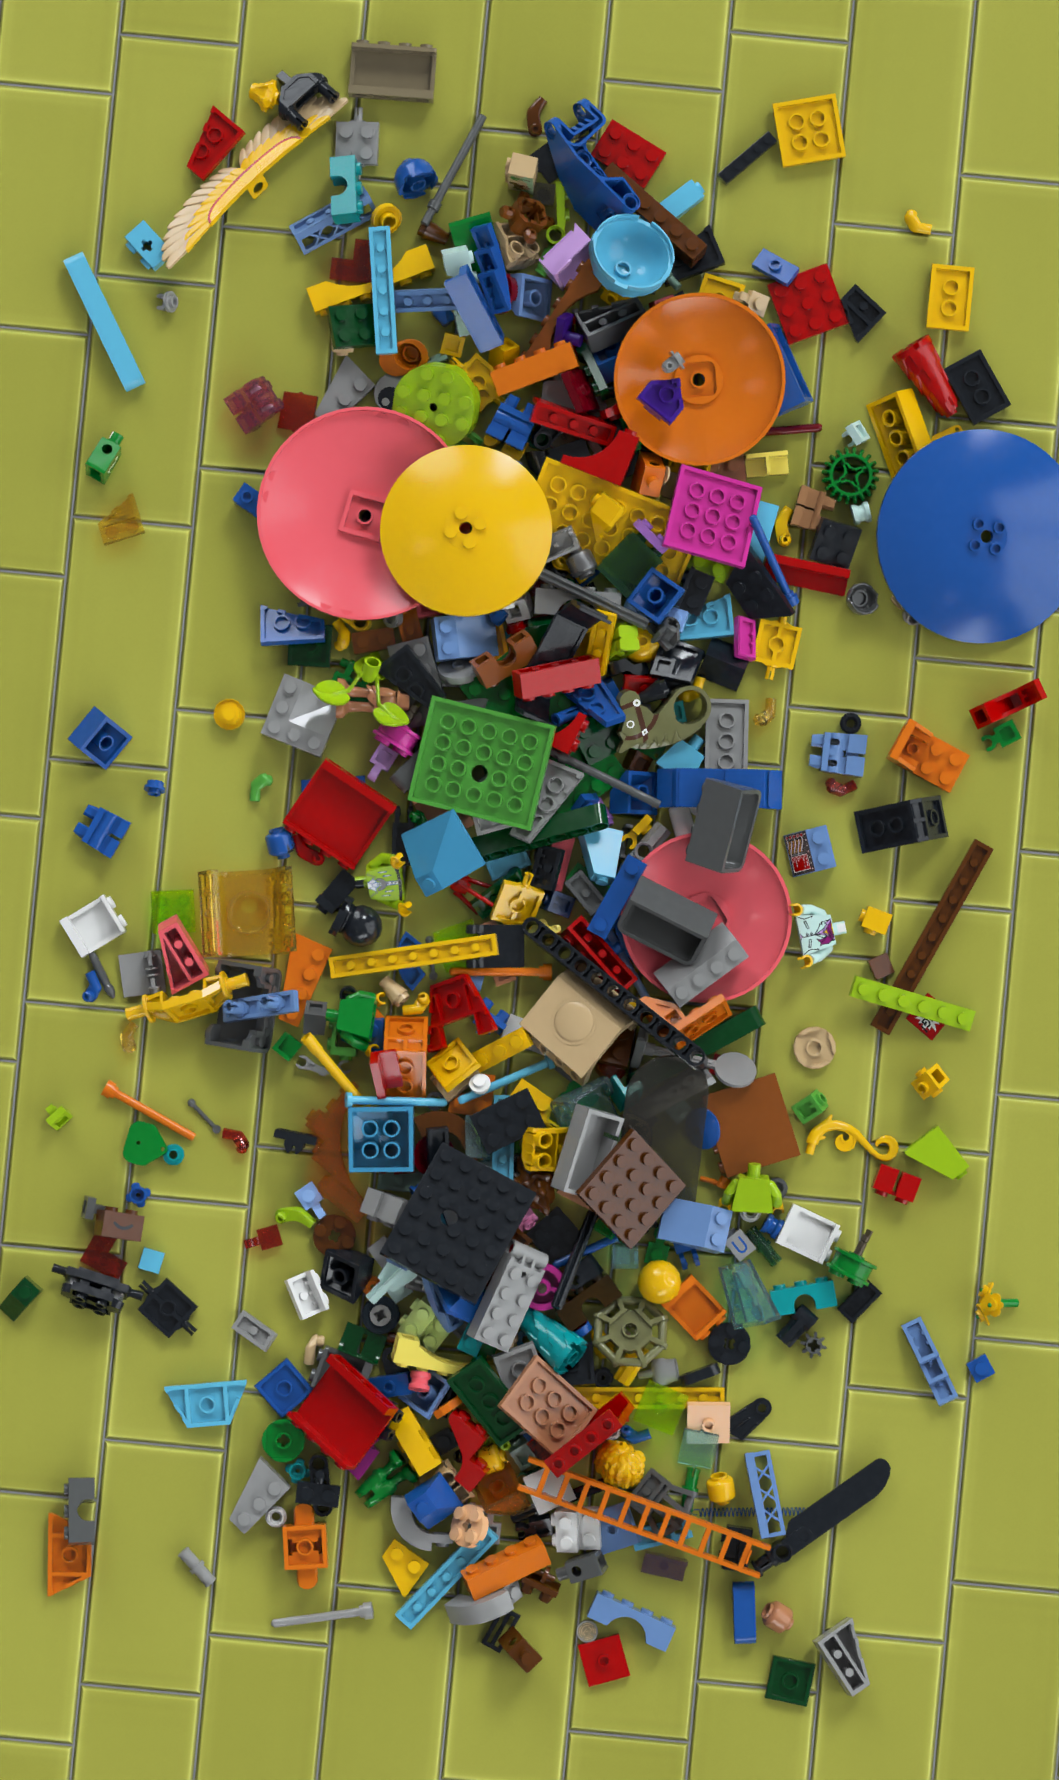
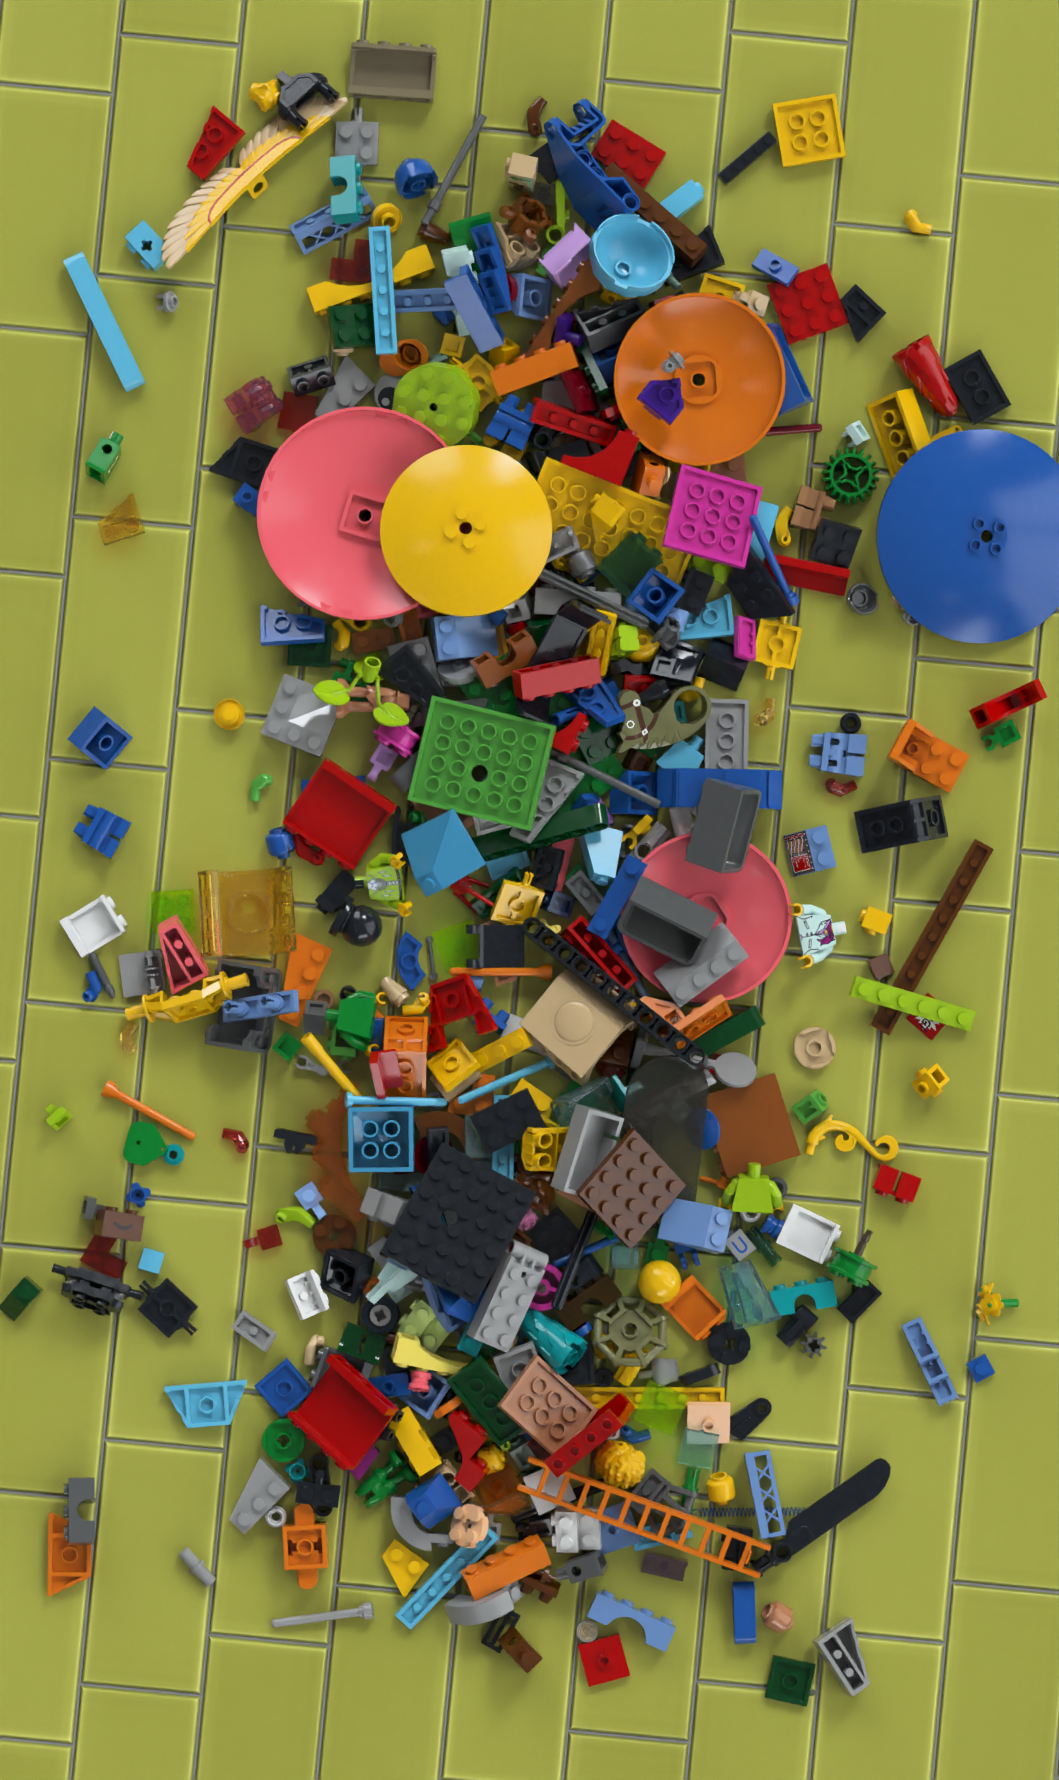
blue plate [144,780,165,797] -> none
dark grey hinge [187,1099,221,1134] -> none
yellow plate [328,933,499,979] -> none
white plate [469,1074,491,1095] -> none
medium lavender plate [633,518,669,554] -> none
light yellow panel [744,450,789,479] -> none
light aqua wheel [850,501,872,526] -> none
lime slope [903,1125,970,1180] -> none
yellow plate [926,263,975,332] -> none
none -> black wing [209,436,278,488]
none -> black bracket [286,355,336,397]
none -> medium nougat tile [313,989,335,1009]

